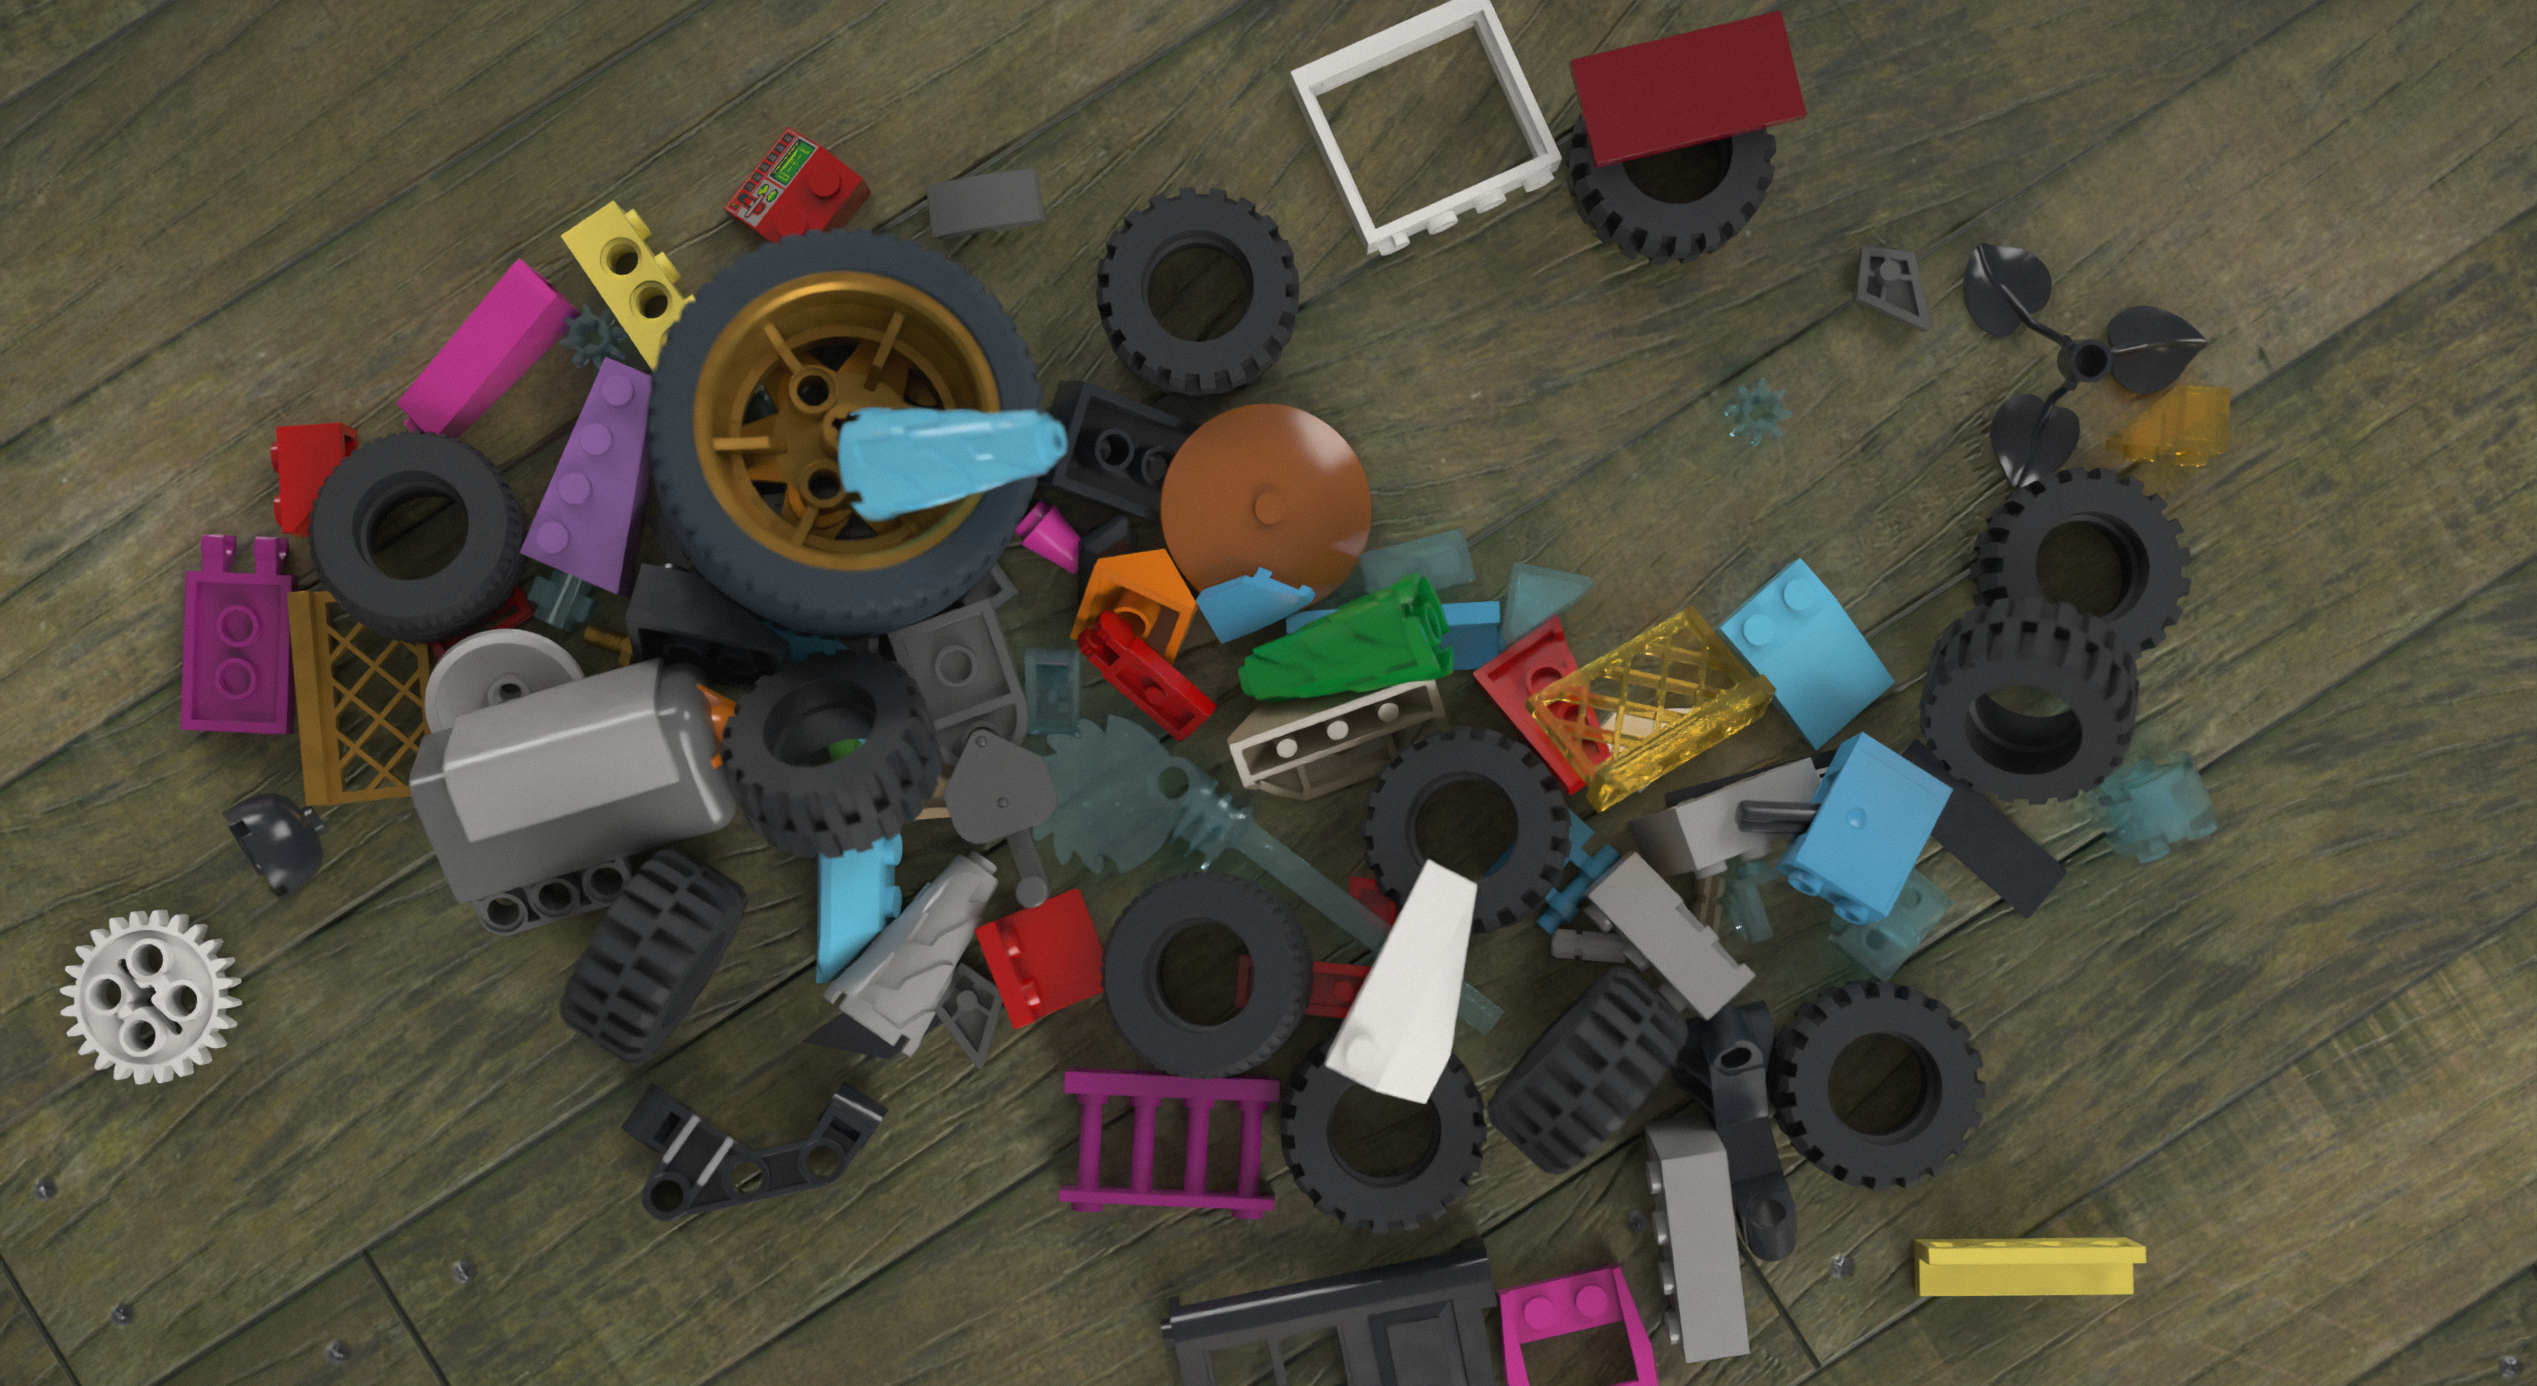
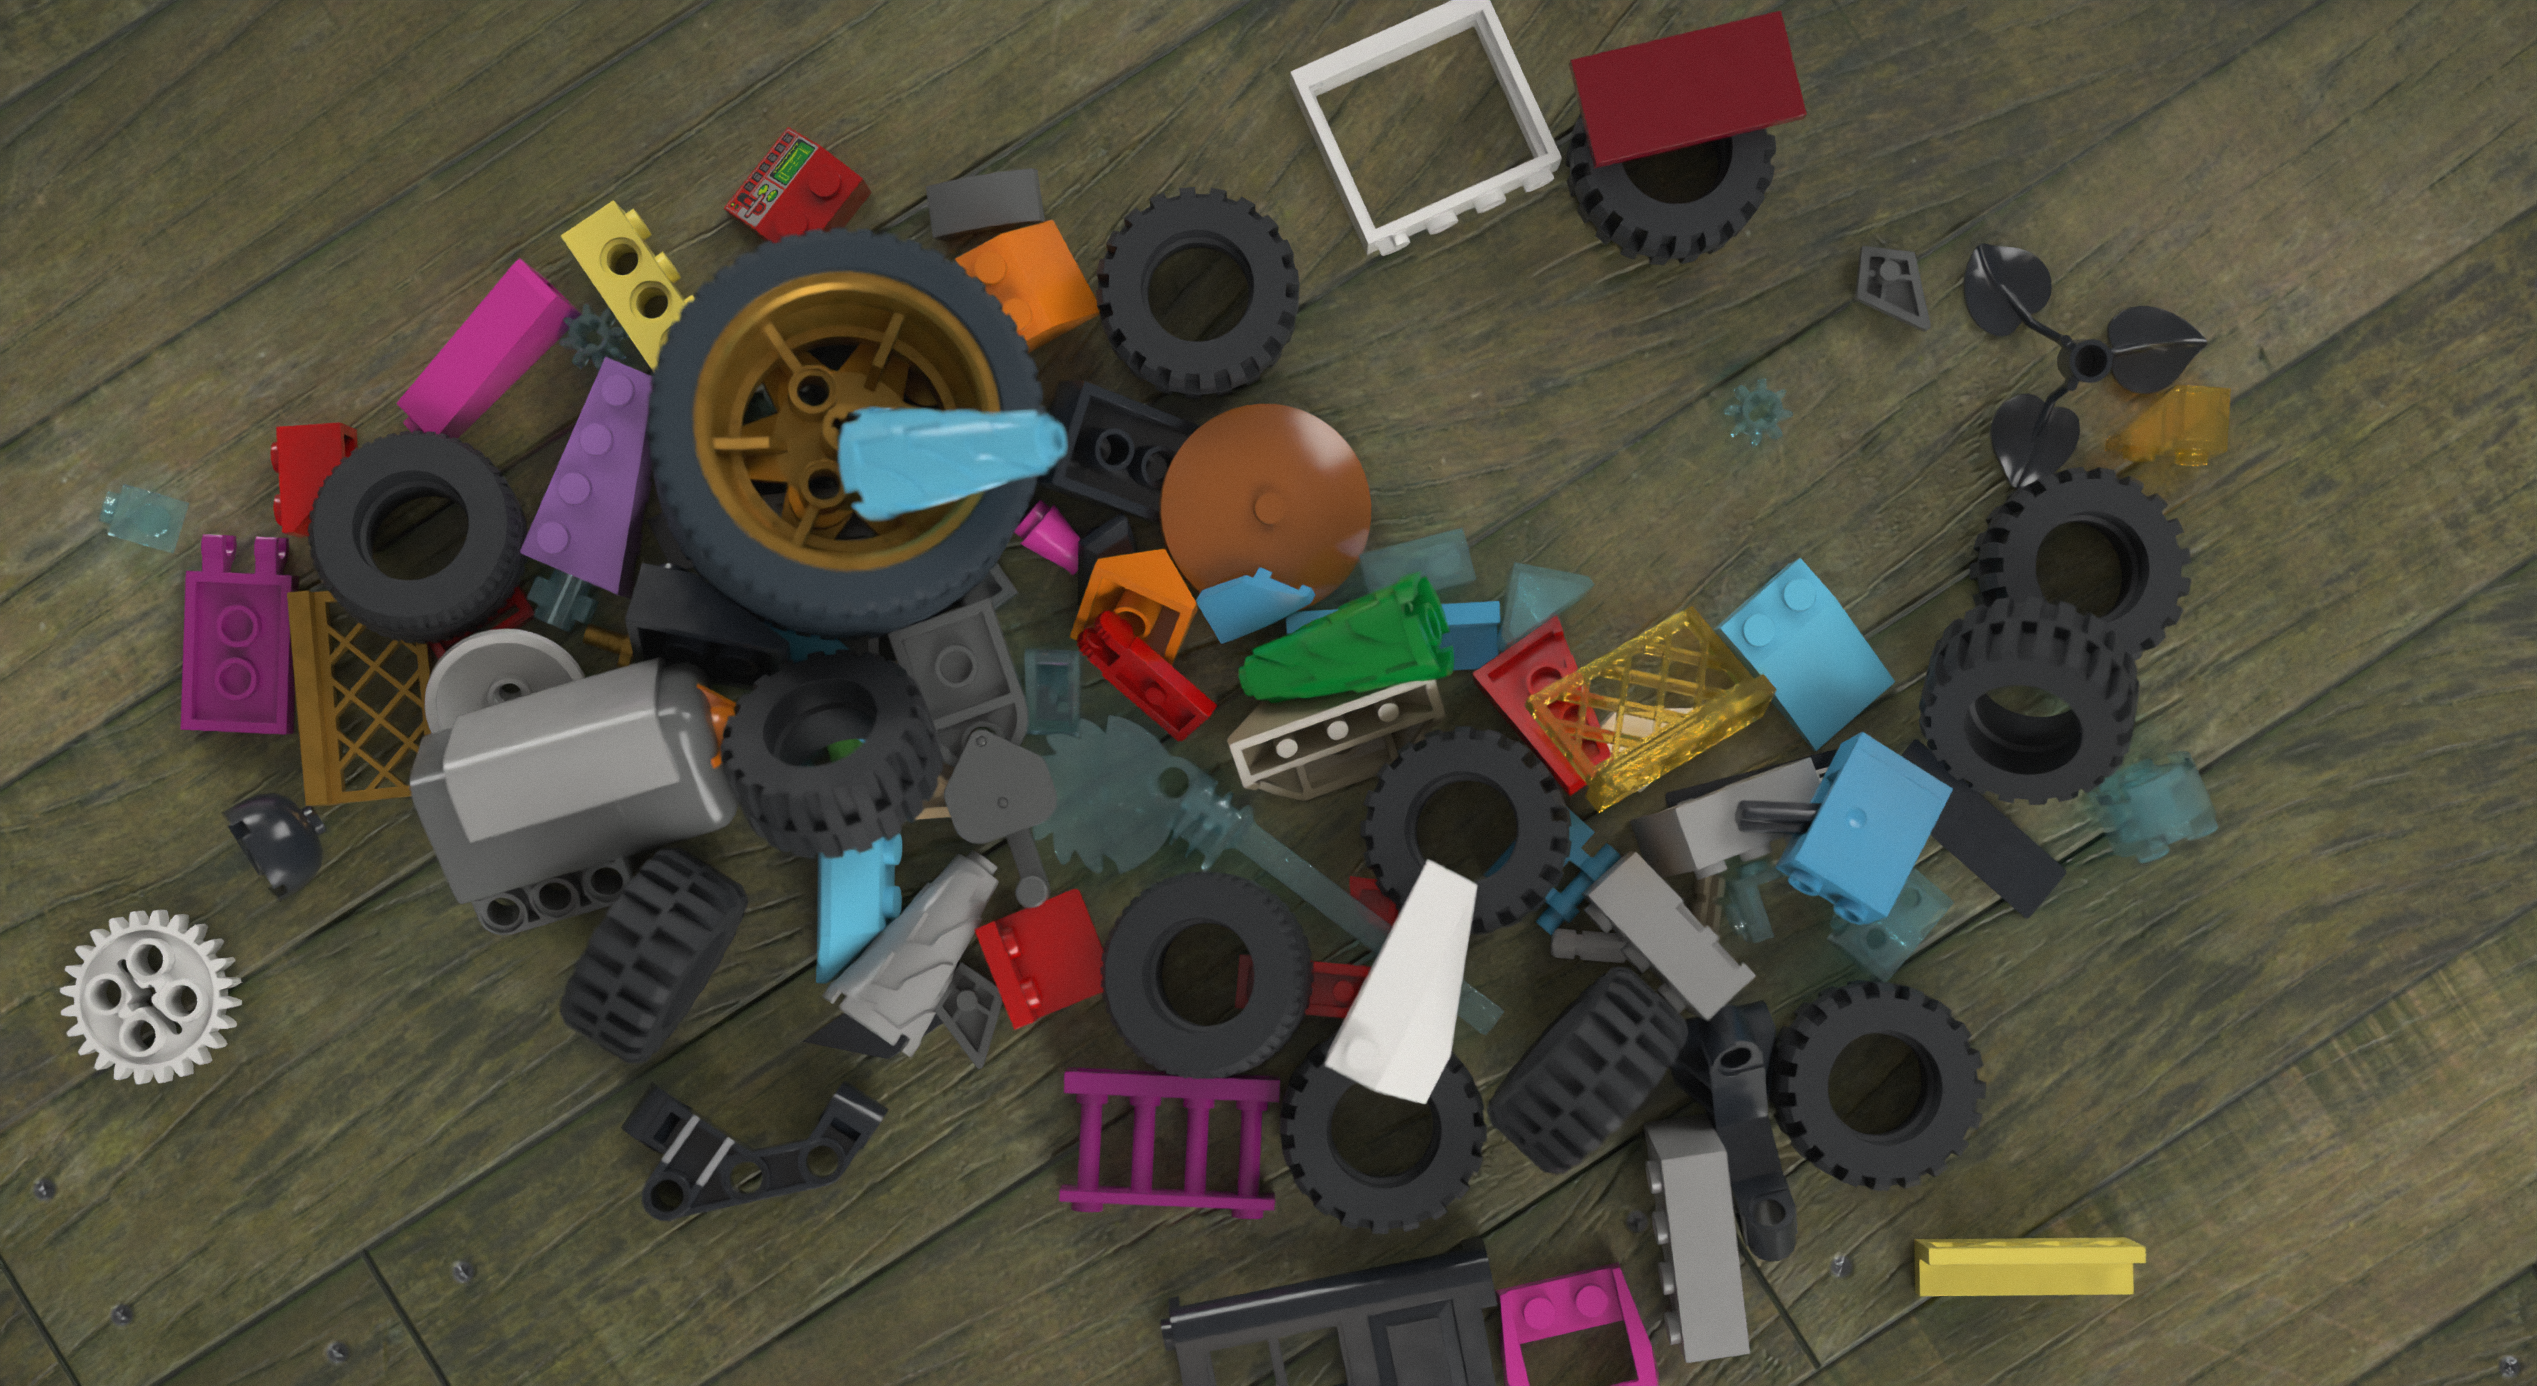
none -> clear light blue bracket [98,484,189,554]
none -> orange slope [955,220,1100,353]

